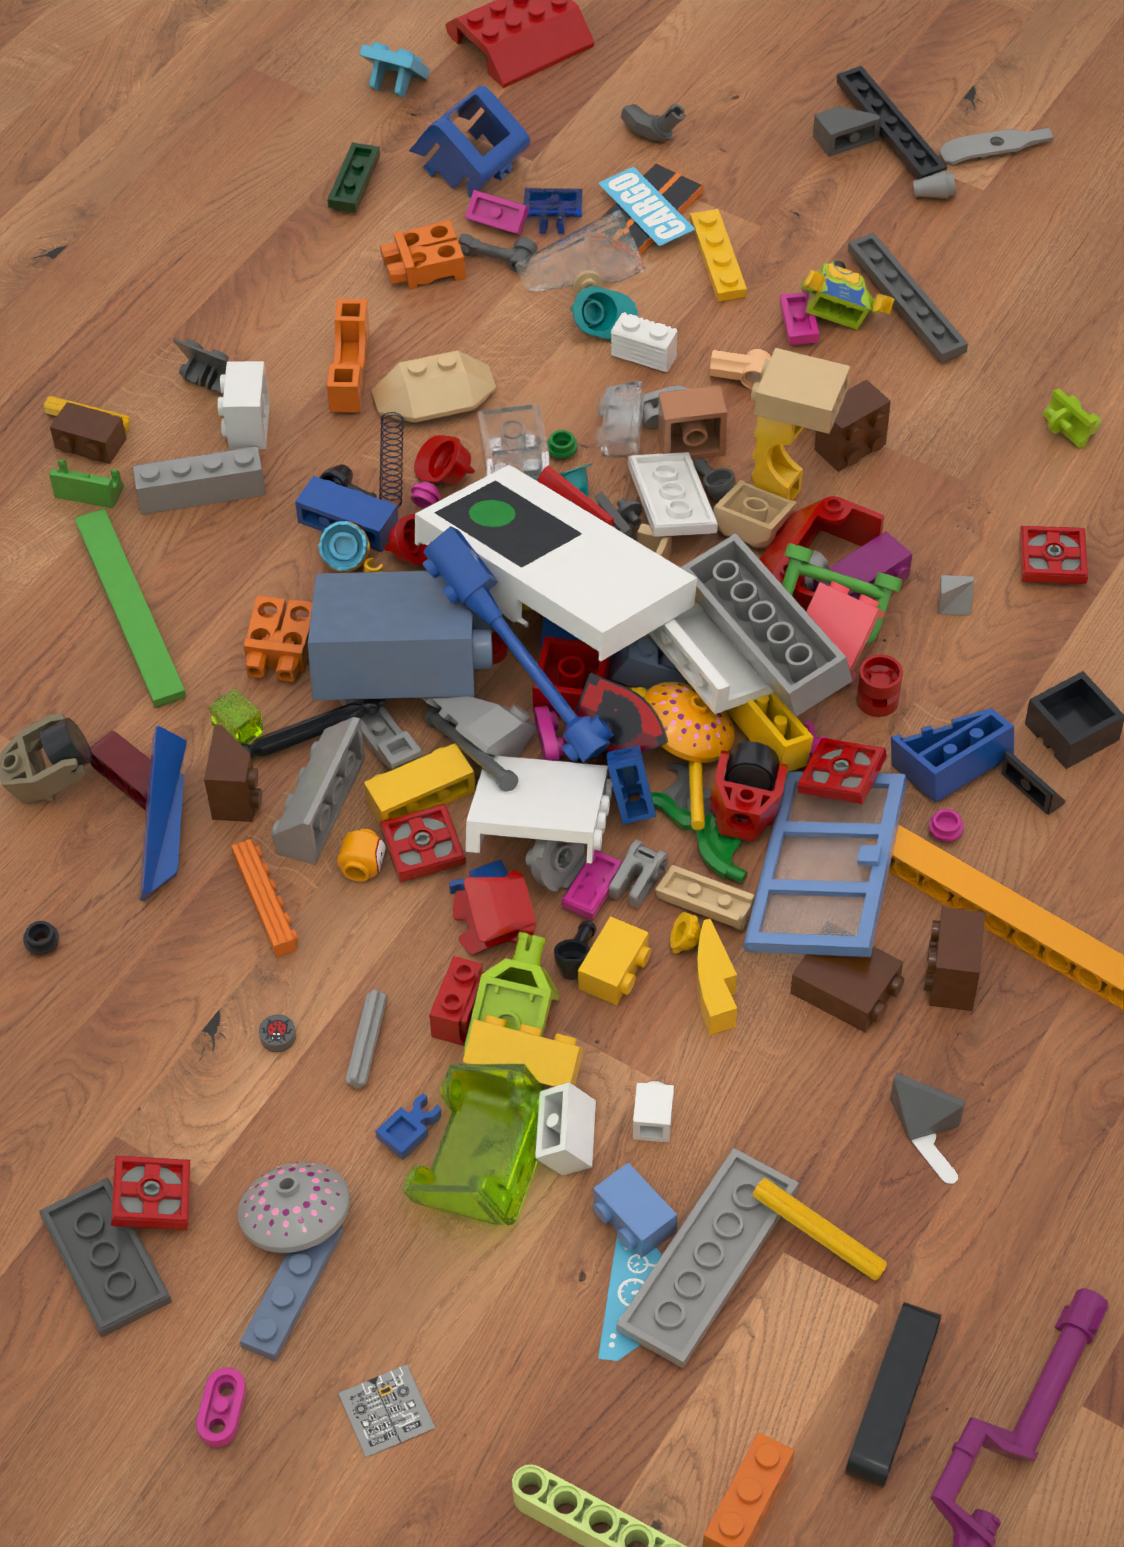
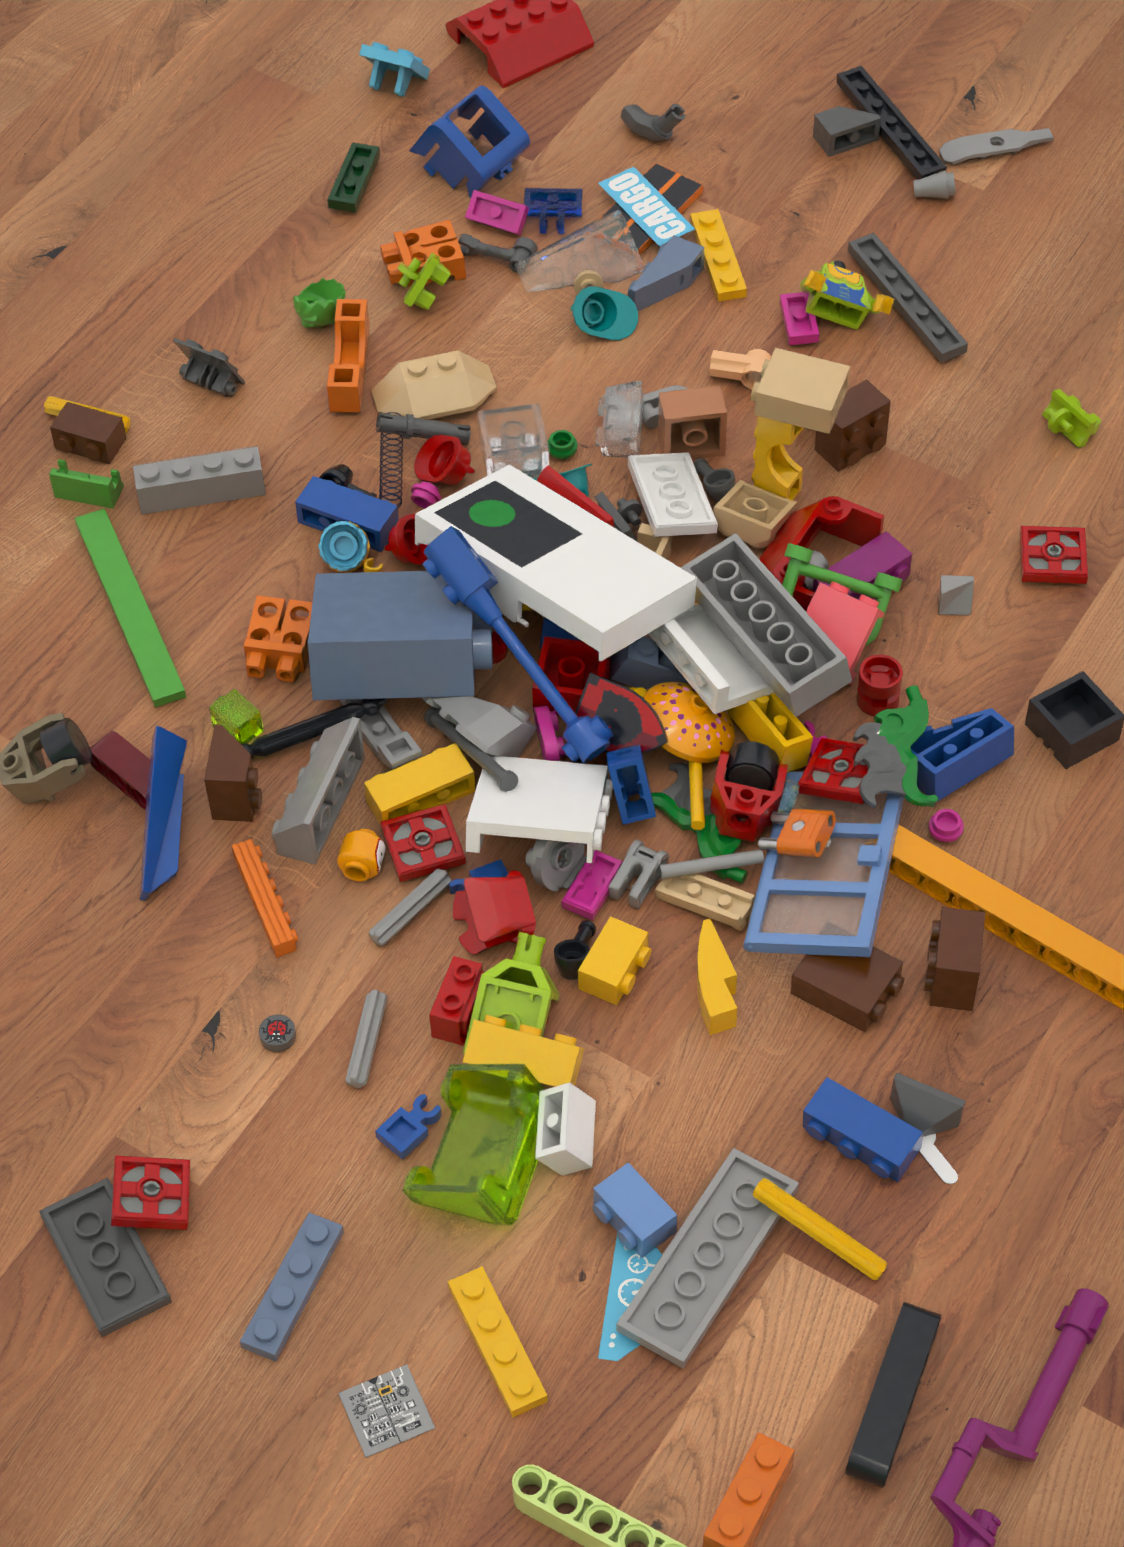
black plate [23,921,59,955] -> none
dark pink plate [196,1367,247,1448] -> none
white brick [218,361,270,450] -> none
light grey dish [238,1161,350,1253] -> none
white brick [611,312,677,372] -> none
white brick [633,1081,674,1143] -> none
yellow animal [670,912,701,954] -> none
black slope [1001,750,1066,815] -> none
none -> bright green hair [293,278,346,328]
none -> light grey axle [369,869,452,946]
none -> dark grey pin [376,412,471,445]
none -> lime hips [398,253,451,310]
none -> yellow plate [447,1266,548,1418]
none -> sand blue slope [628,235,705,311]
none -> light grey bar [659,849,764,879]
none -> orange piece [758,809,836,857]
none -> clear light blue tile [777,780,800,813]
none -> blue brick [803,1077,923,1182]
none -> piece [853,685,938,808]

